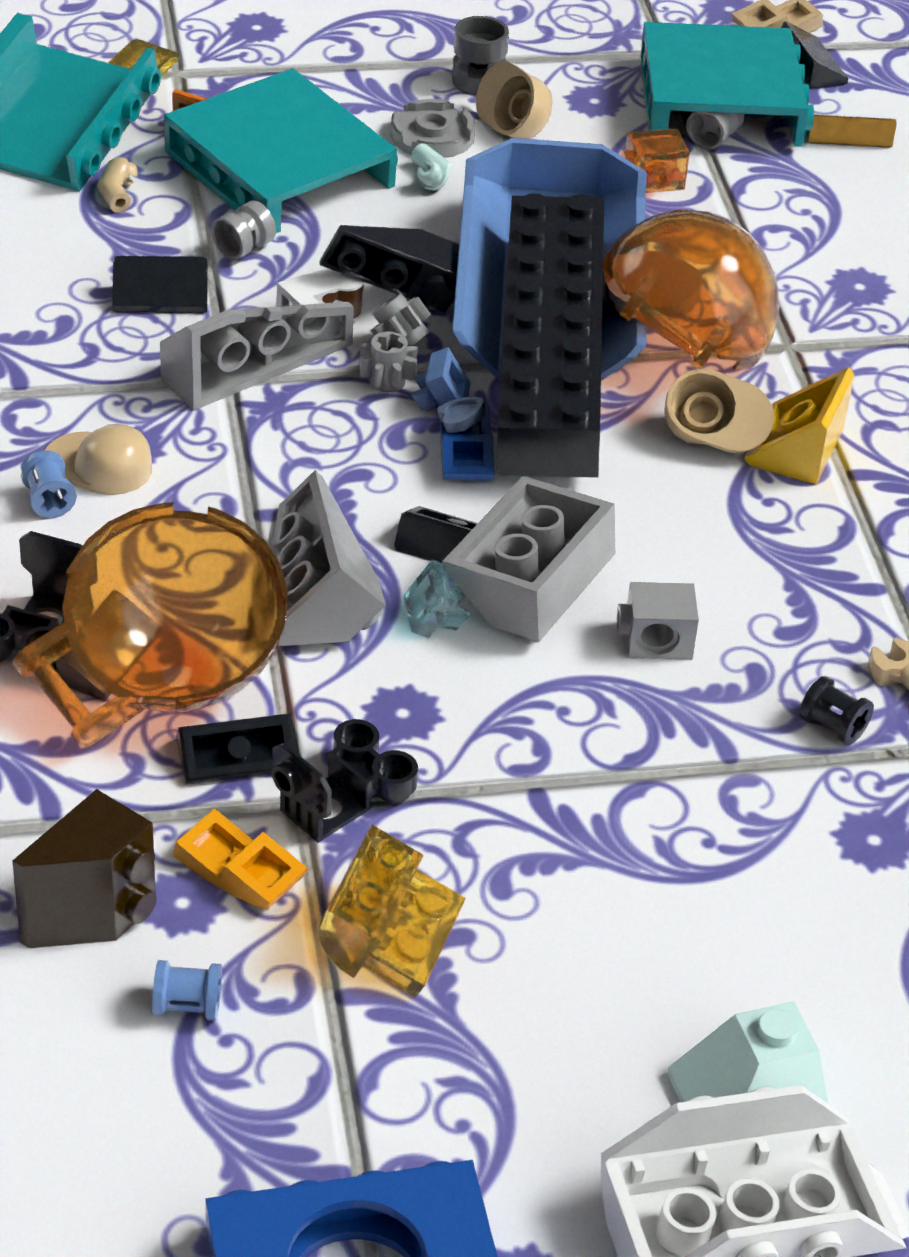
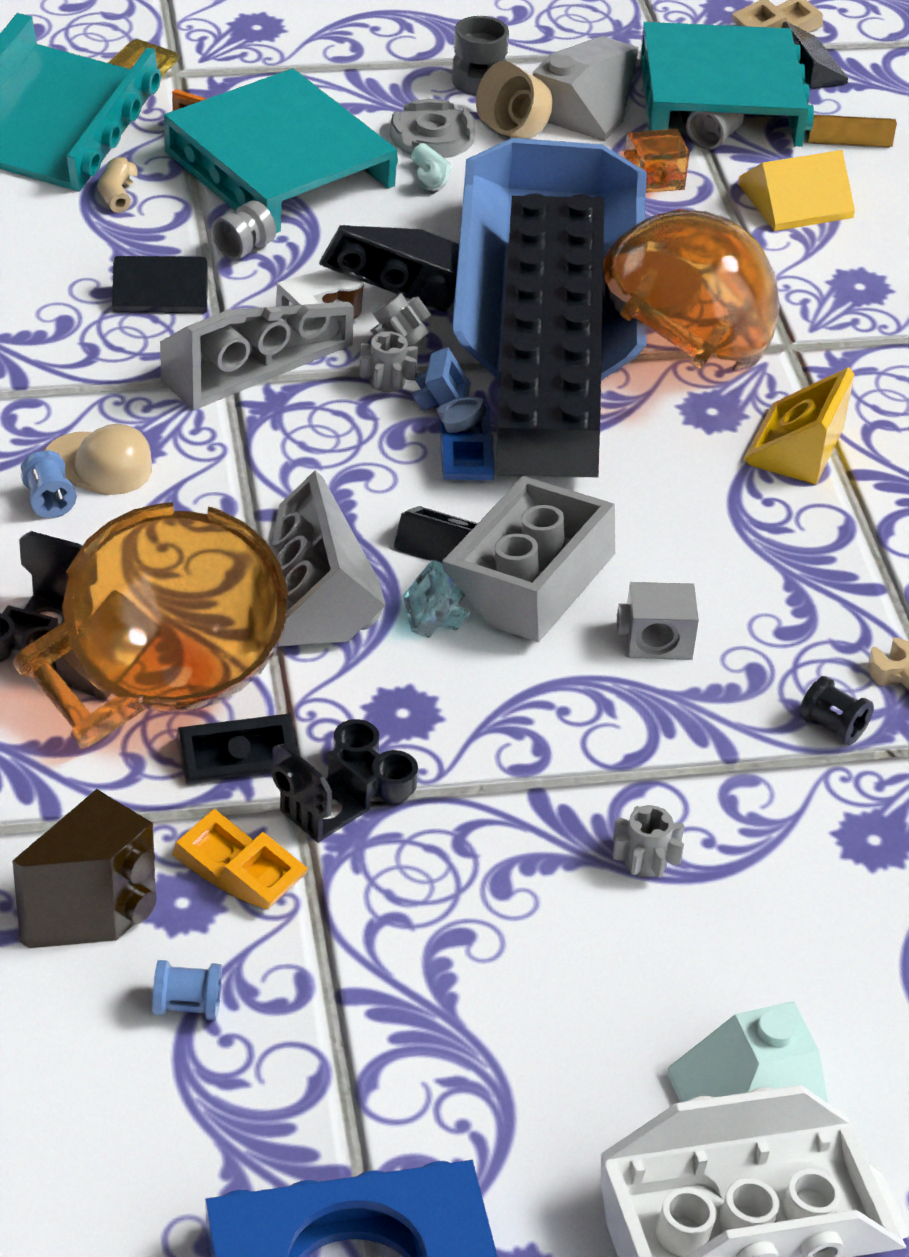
clear yellow brick [319,824,466,997] -> none
tan cap [664,369,774,453] -> none
none -> light grey wedge [532,36,639,141]
none -> light grey gear [612,805,684,878]
none -> yellow slope [738,150,855,231]

